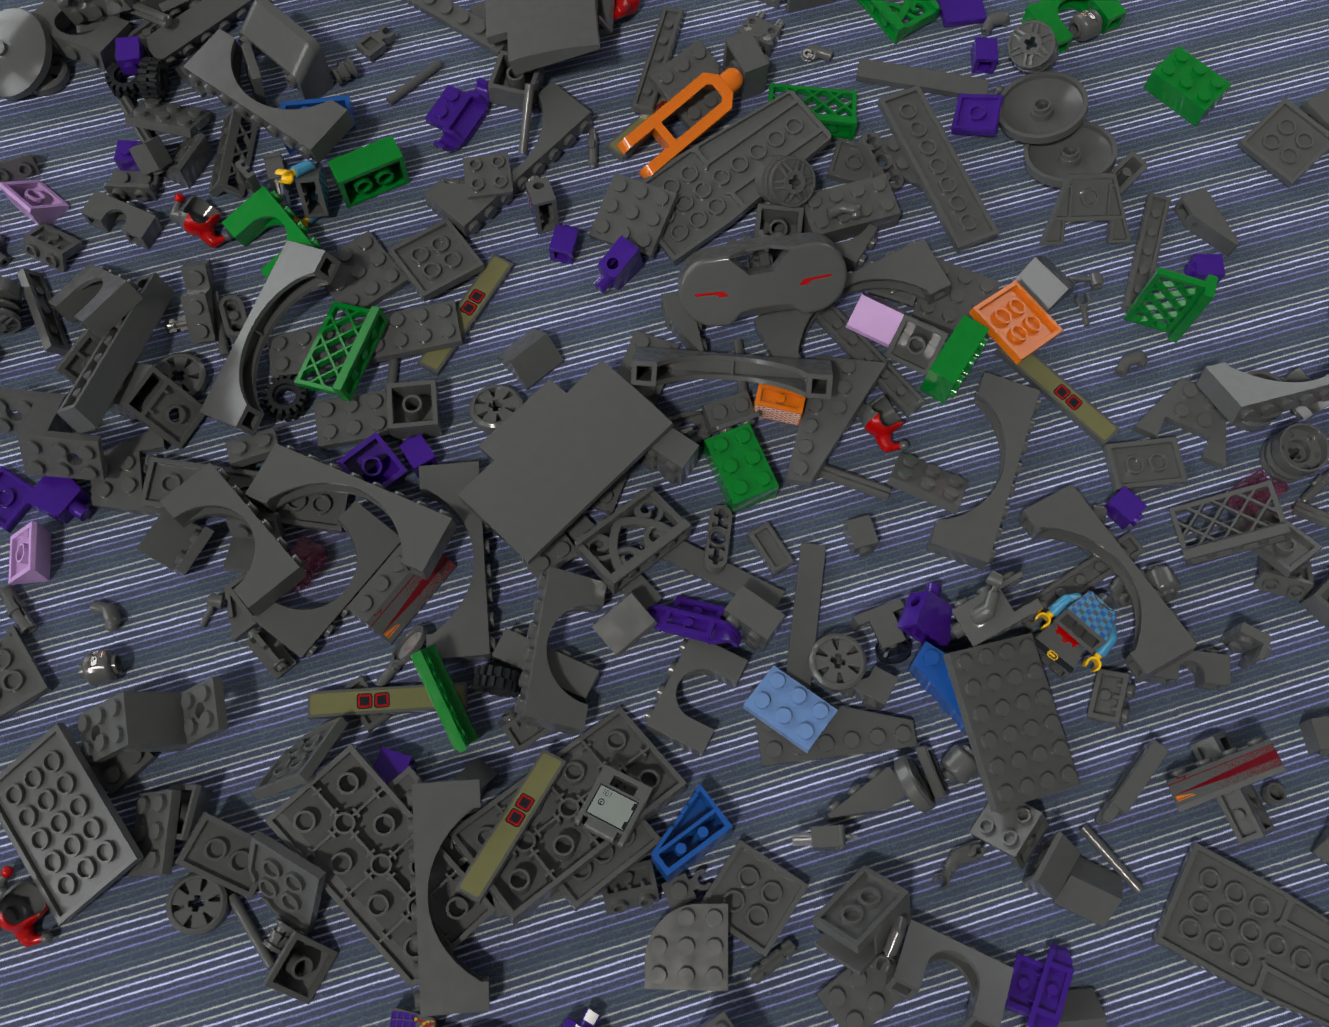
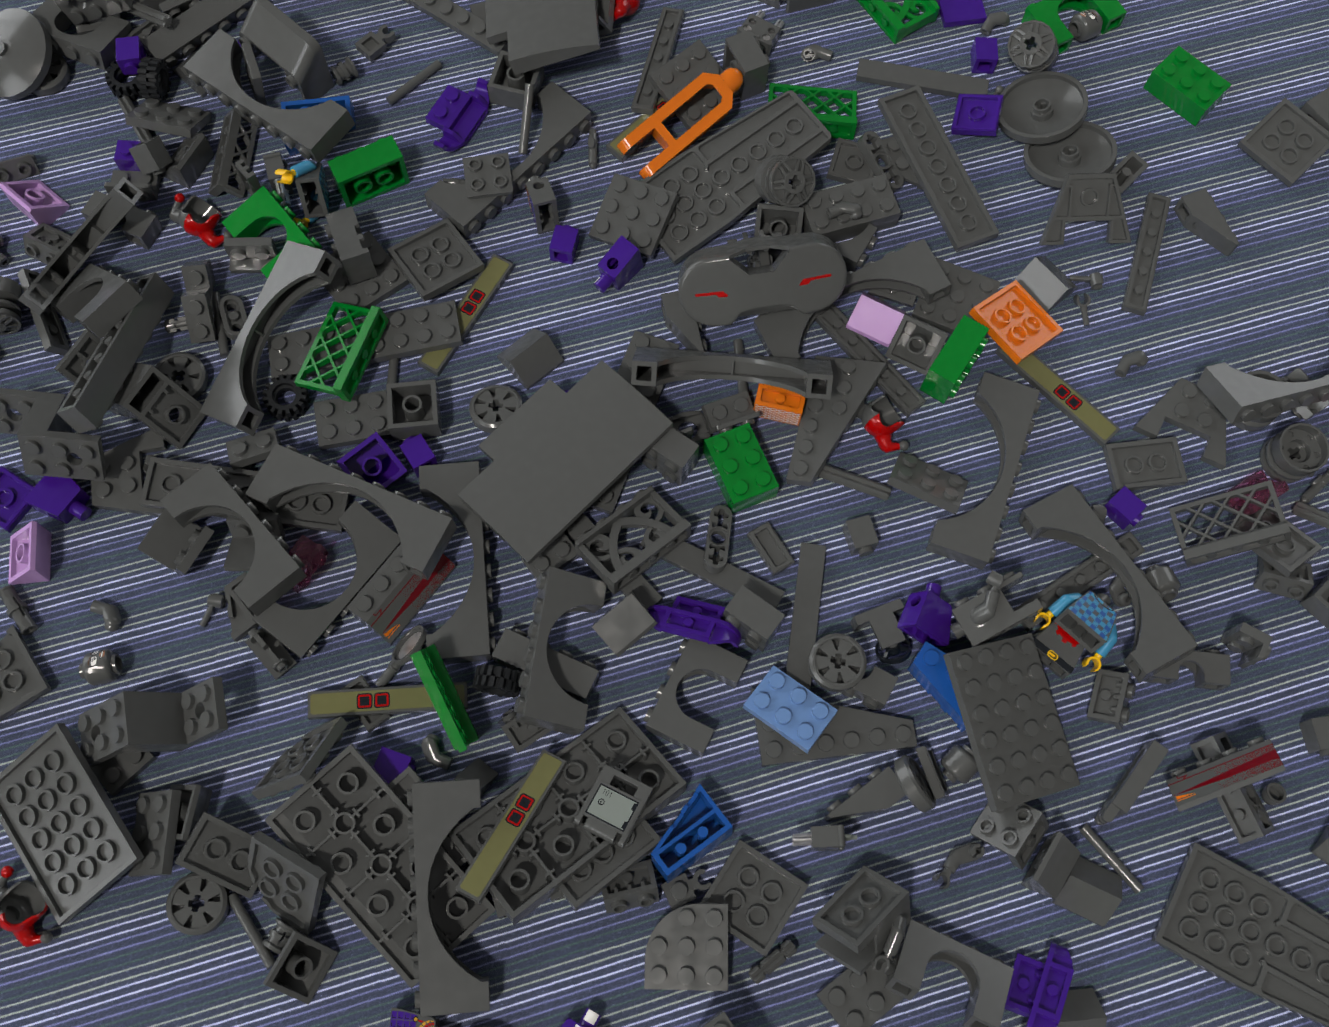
green fence [1123,267,1218,343] -> none
dark purple brick [1184,254,1225,284] -> none
none -> dark grey arch [18,177,143,316]
none -> dark grey bracket [223,237,279,273]
none -> dark grey wedge [324,206,377,285]
none -> dark grey arm [421,734,453,771]

